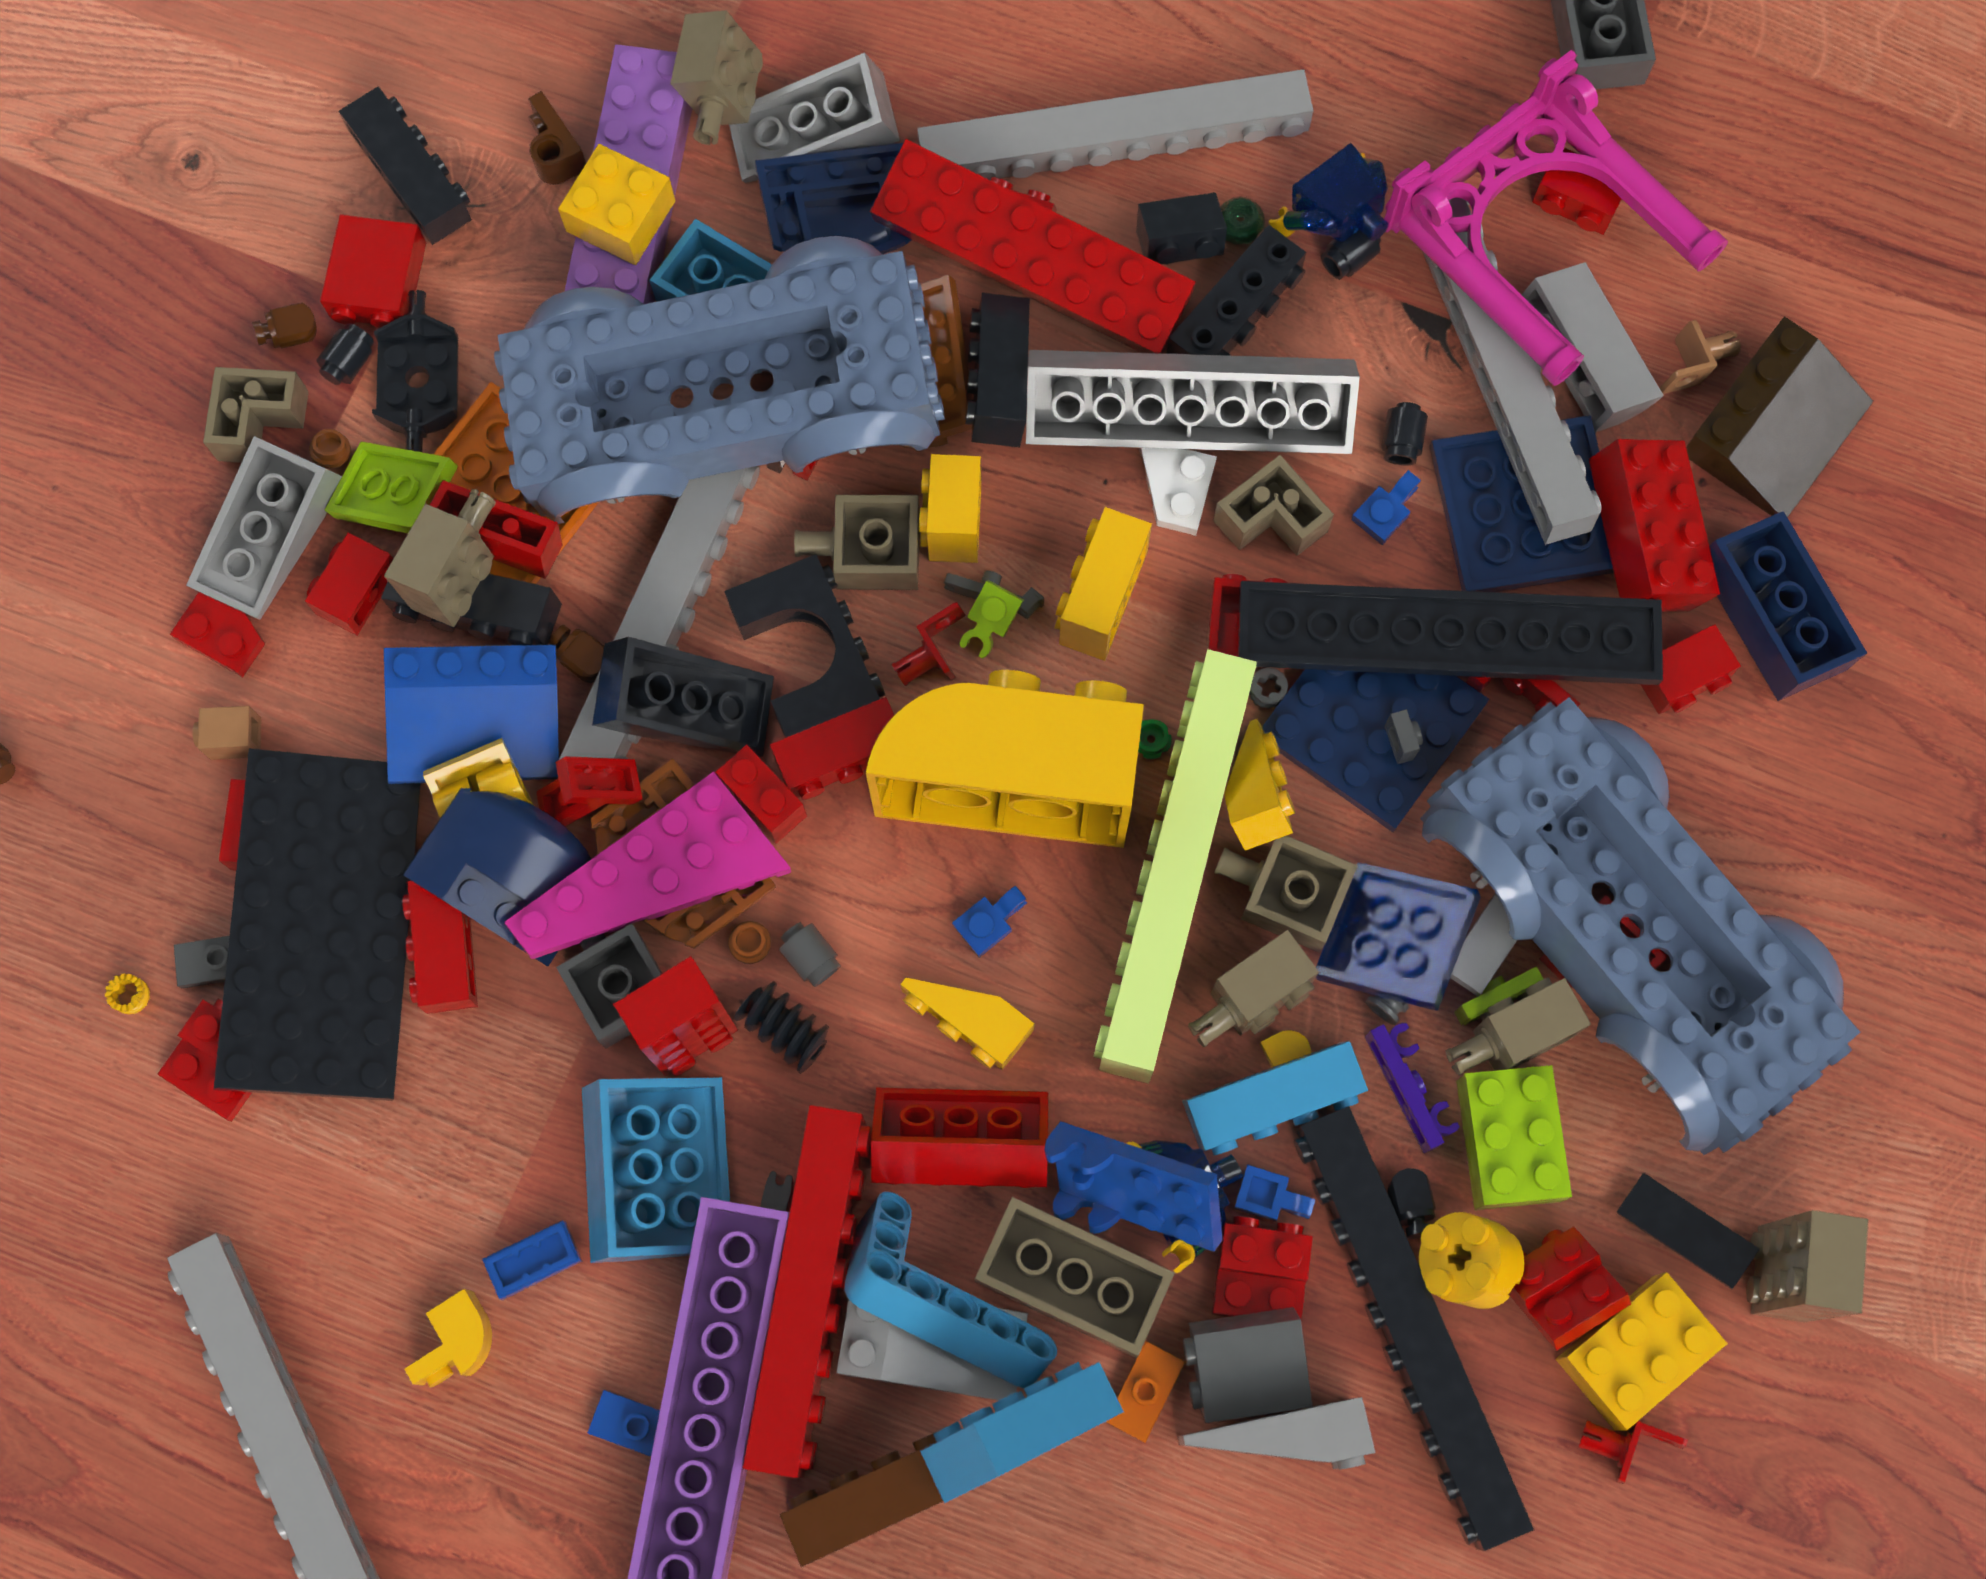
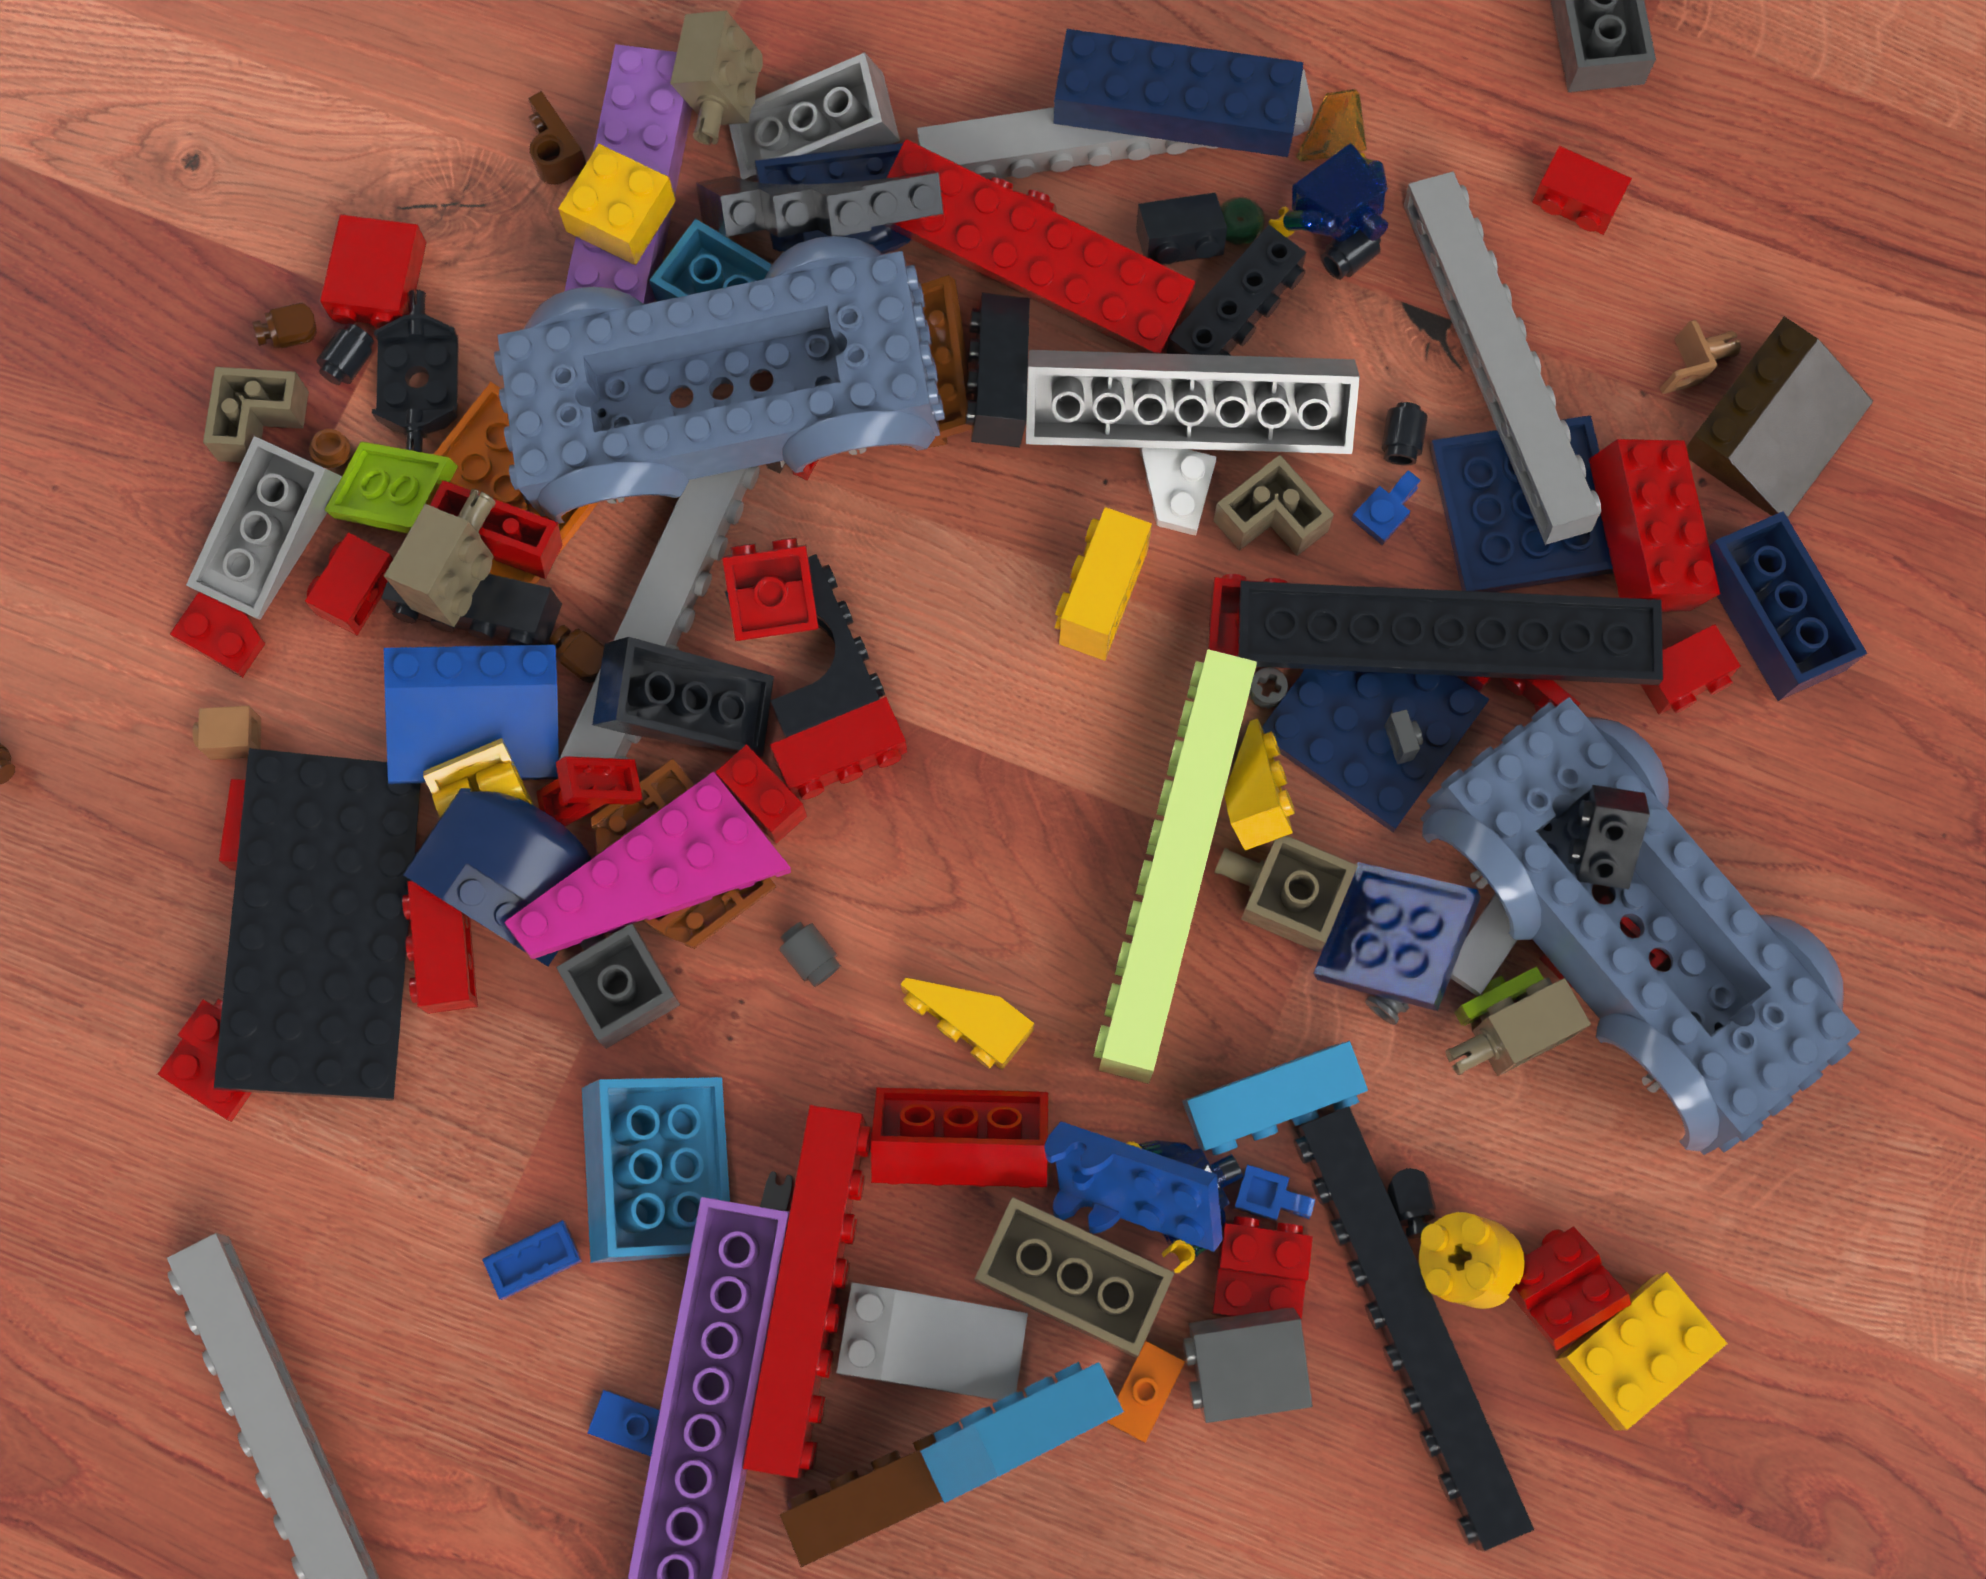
yellow bush [105,973,150,1014] -> none
dark grey plate [174,936,229,989] -> none
black brick [339,86,472,245] -> none
yellow brick [404,1289,492,1388] -> none
red brick [613,956,738,1076] -> none
dark orange plate [728,921,771,964] -> none
black piece [734,981,829,1074] -> none
dark tan brick [794,495,920,590] -> none
dark azure beam [844,1192,1057,1388] -> none
yellow brick [866,670,1144,848] -> none
red bracket [891,602,966,686] -> none
yellow brick [919,454,982,563] -> none
dark grey piece [944,571,1044,619] -> none
blue plate [952,886,1027,958] -> none
lime plate [960,580,1024,659] -> none
green plate [1138,719,1172,759] -> none
light grey slope [1177,1397,1375,1470] -> none
dark tan brick [1188,930,1319,1047] -> none
yellow tile [1260,1030,1311,1067] -> none
dark purple plate [1364,1023,1460,1154] -> none
dark pink arch [1382,50,1728,386] -> none
lime brick [1456,1065,1572,1210] -> none
light grey brick [1522,262,1664,433] -> none
red bracket [1578,1420,1688,1484] -> none
black piece [1617,1173,1760,1290] -> none
dark tan brick [1746,1210,1868,1322] -> none
none -> black arch [696,170,944,237]
none -> red plate [722,538,819,641]
none -> dark blue brick [1053,29,1304,157]
none -> clear yellow slope [1297,89,1367,162]
none -> black brick [1568,785,1650,889]

